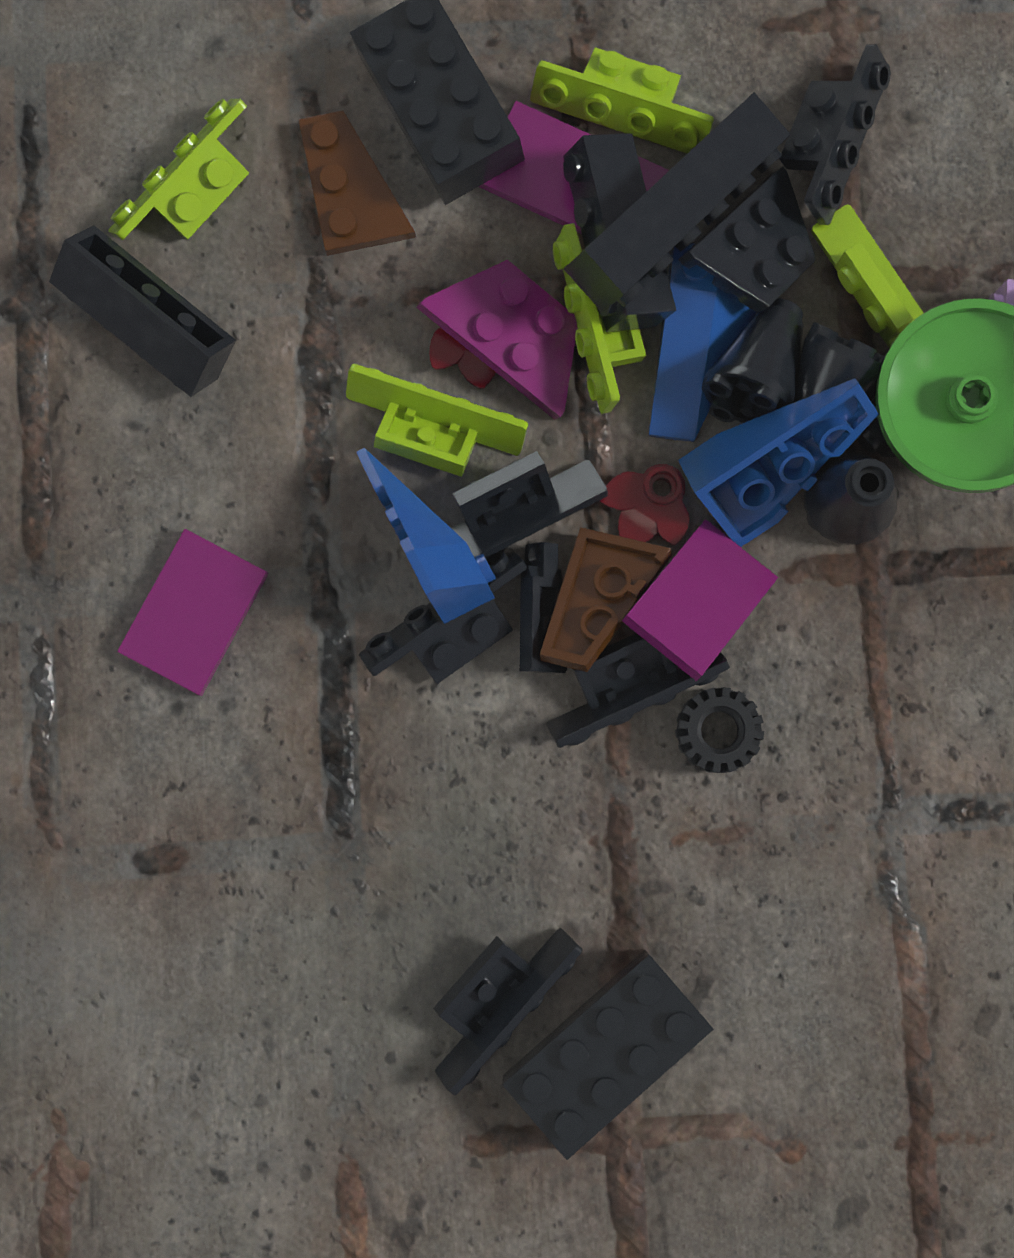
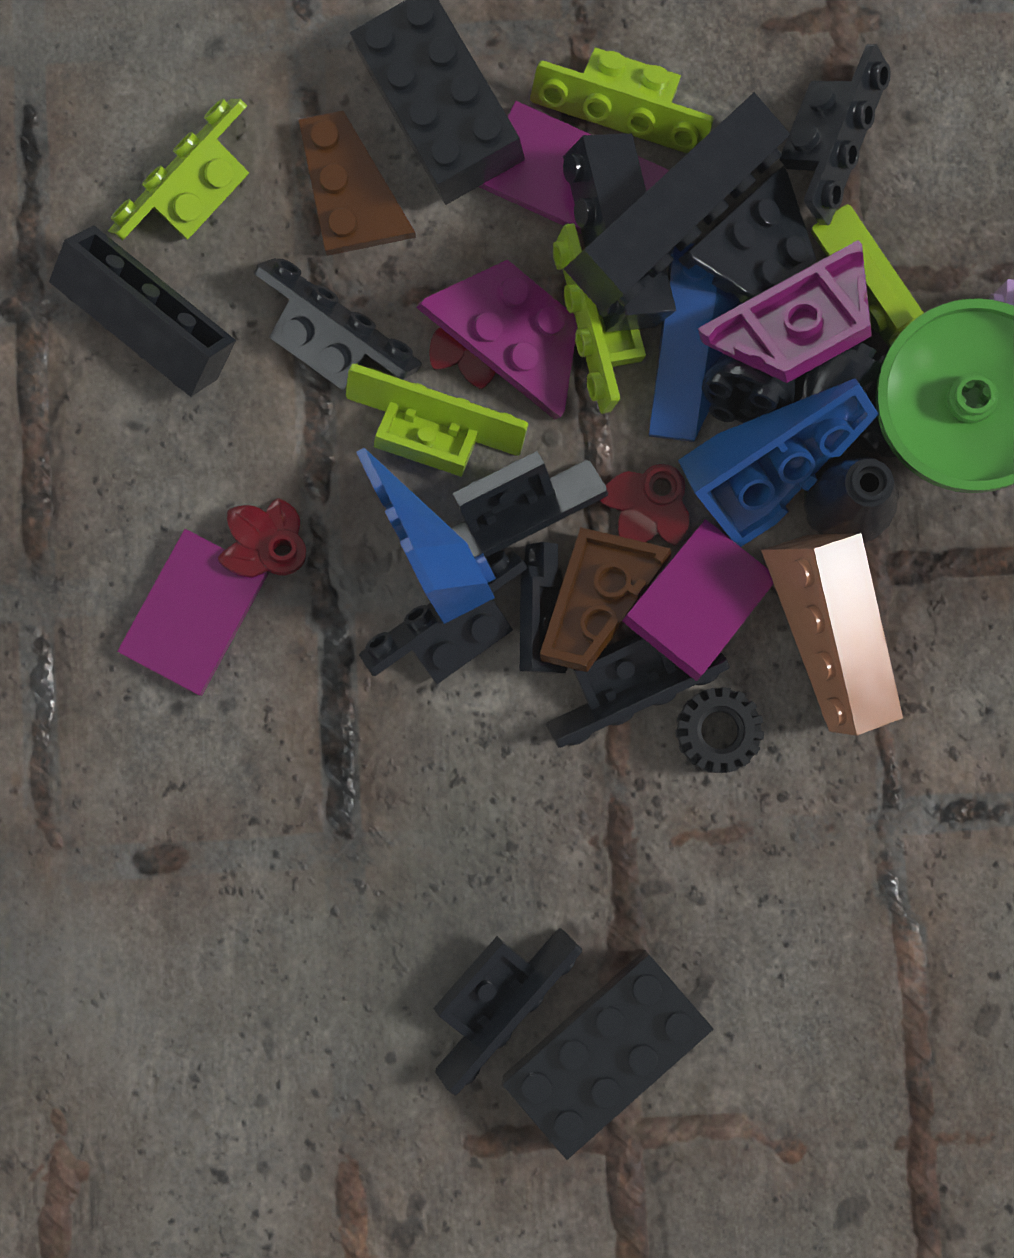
none -> dark red plate [218,498,306,578]
none -> black bracket [254,258,422,390]
none -> wing [698,240,872,383]
none -> nougat wedge [761,533,903,736]

